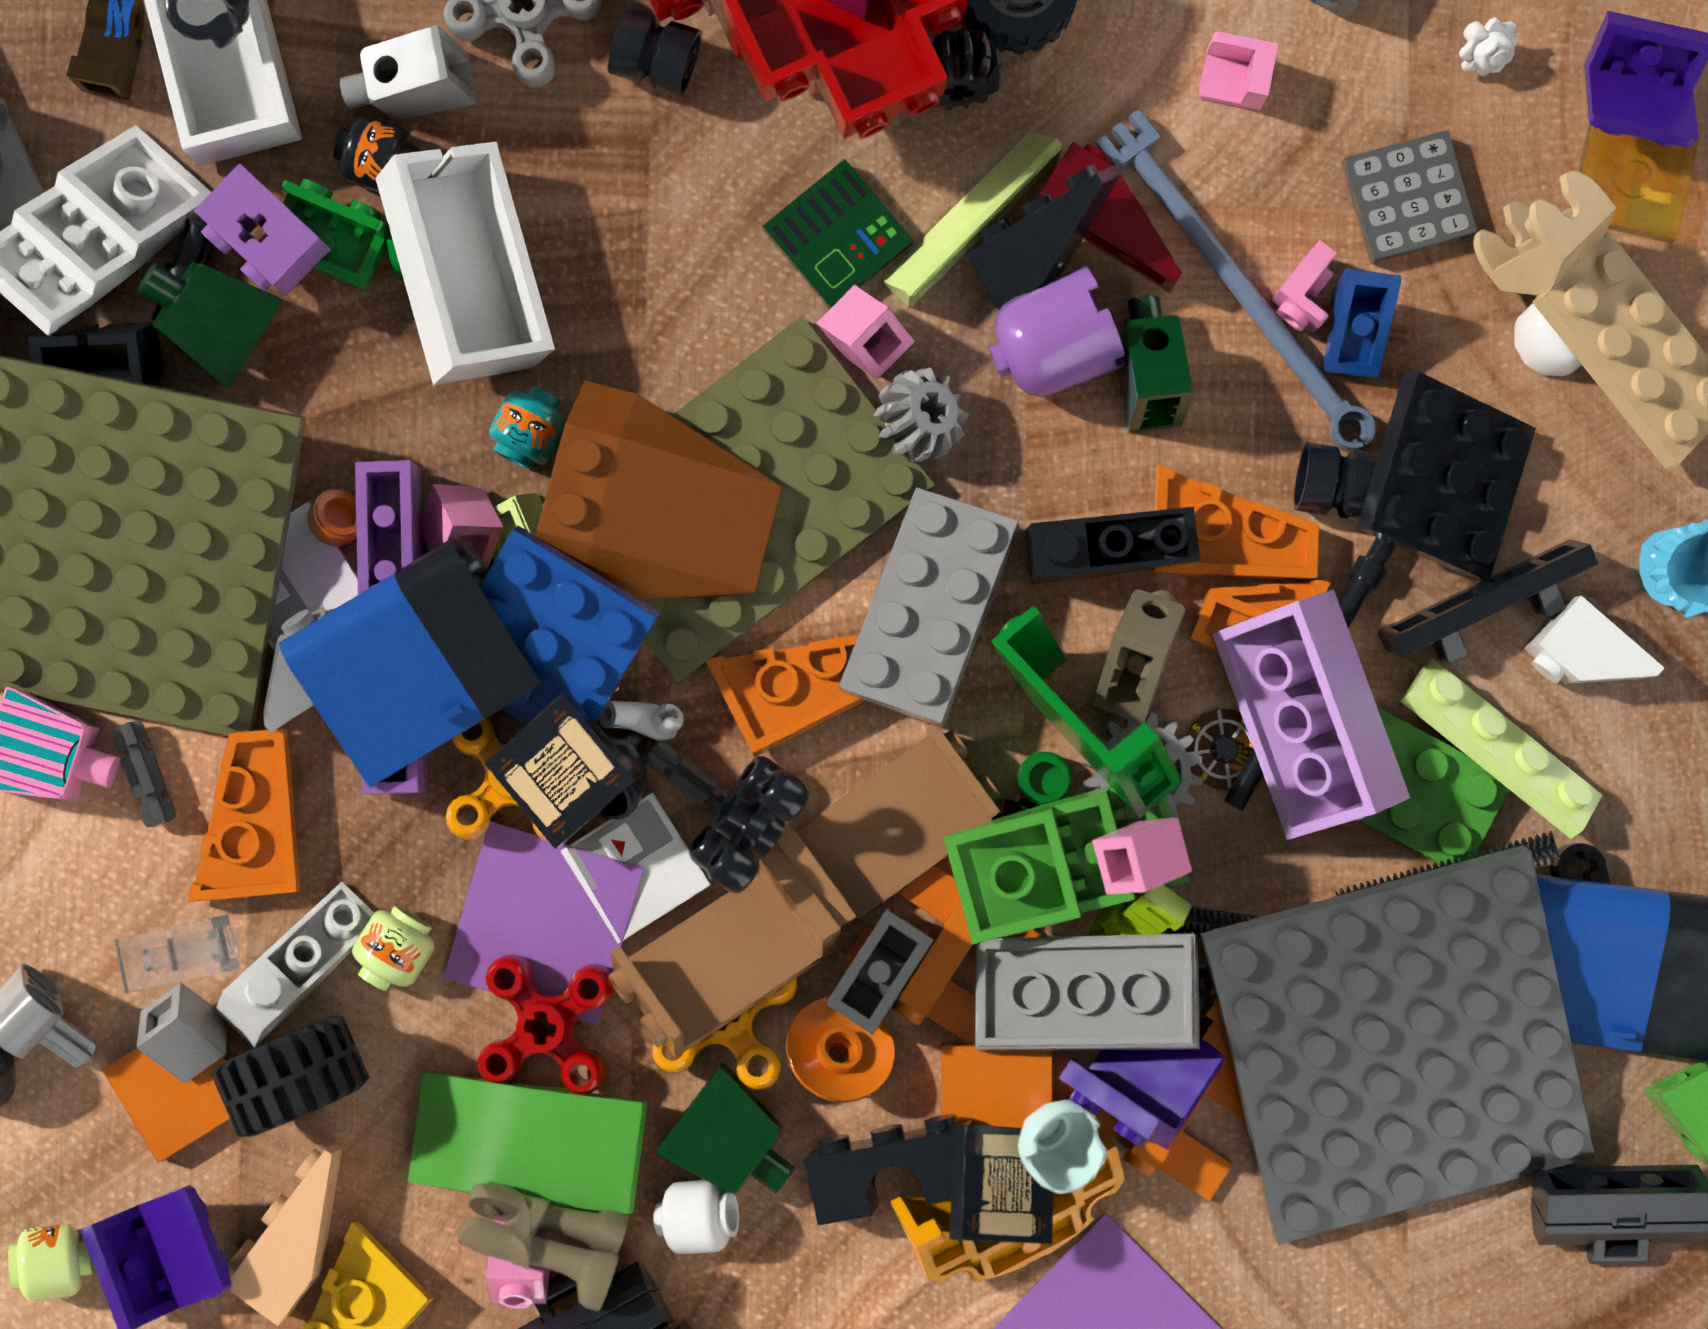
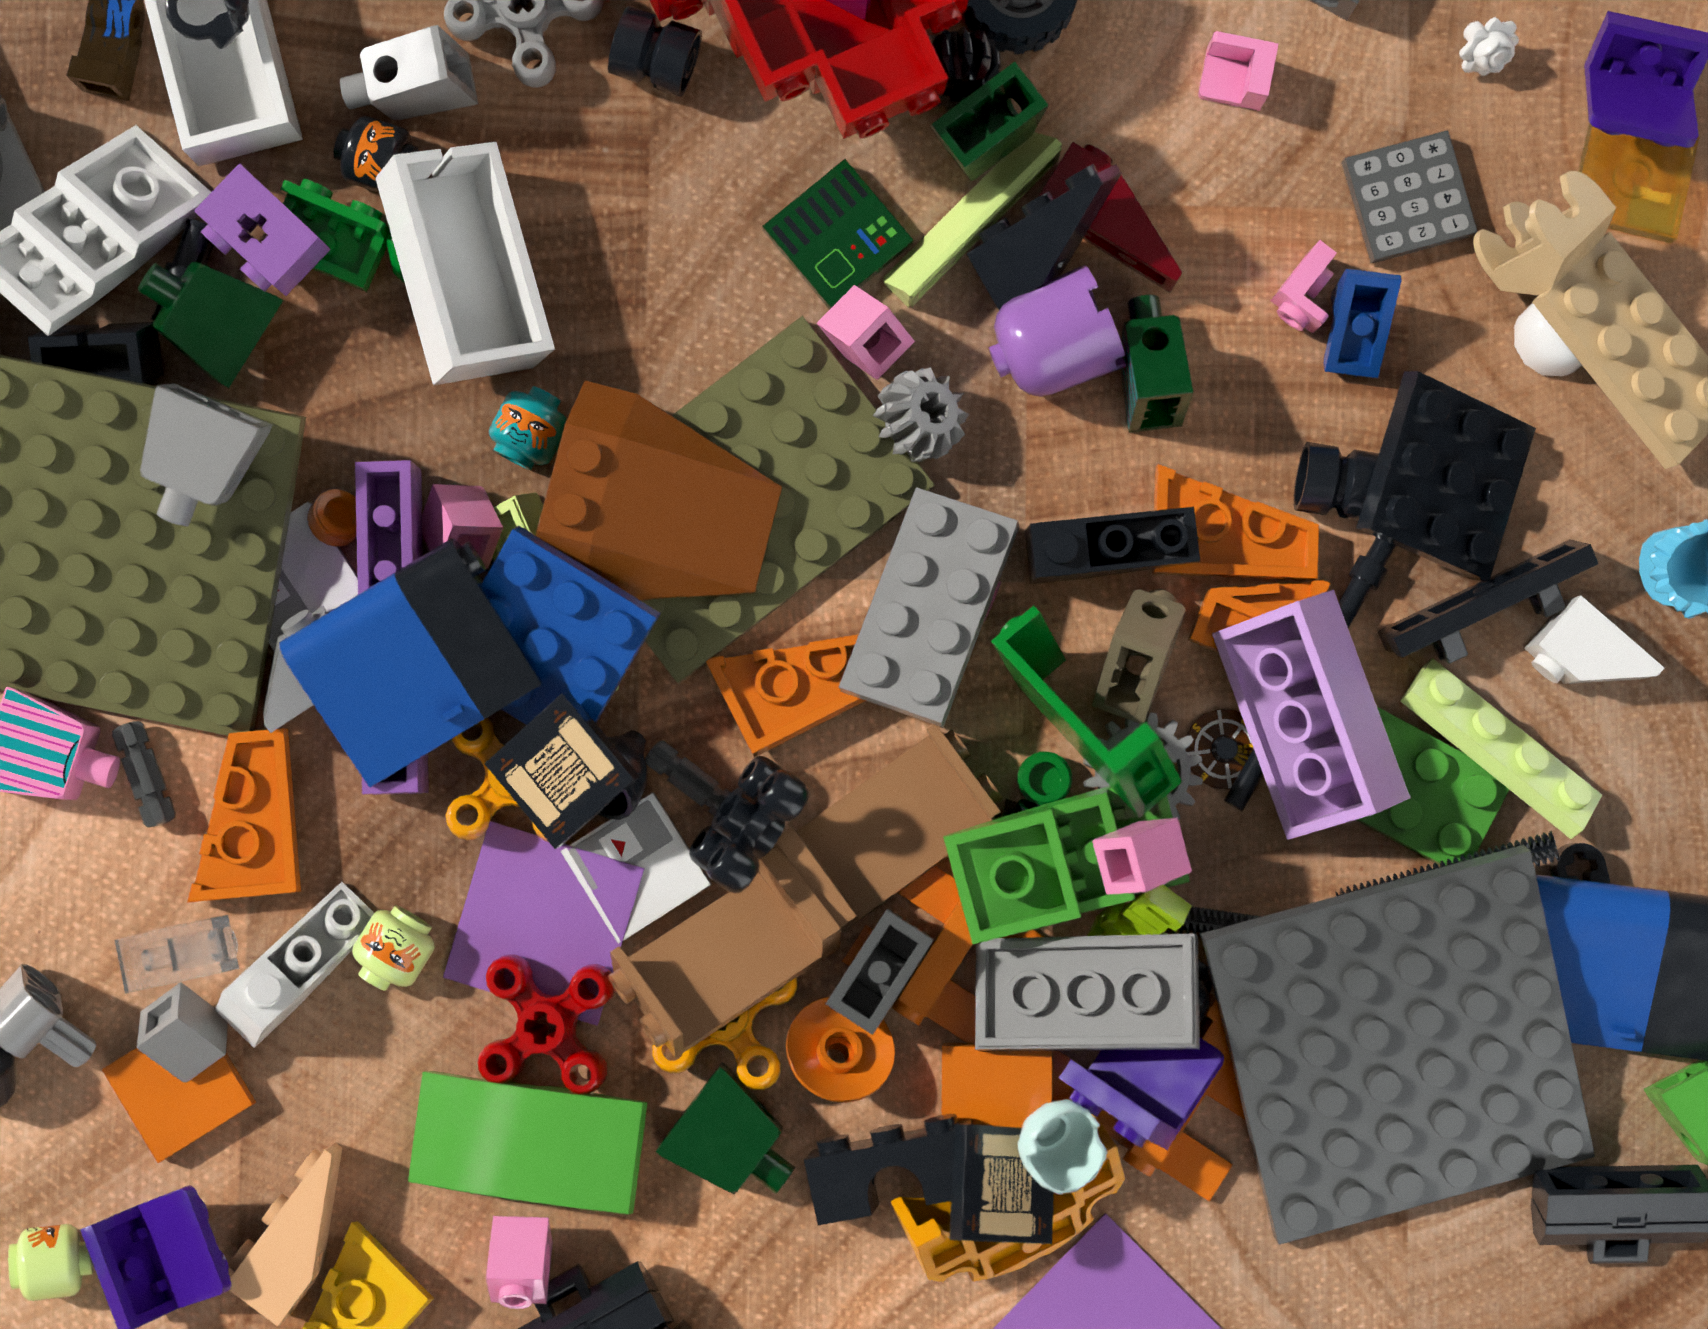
black tyre [211,1015,369,1137] -> none
dark tan piece [457,1182,629,1312] -> none
white arm [599,701,684,741] -> none
white head [653,1180,739,1254] -> none
sand blue hinge [1094,110,1376,452] -> none
none -> light grey torso [140,383,272,526]
none -> dark green torso [931,61,1049,181]

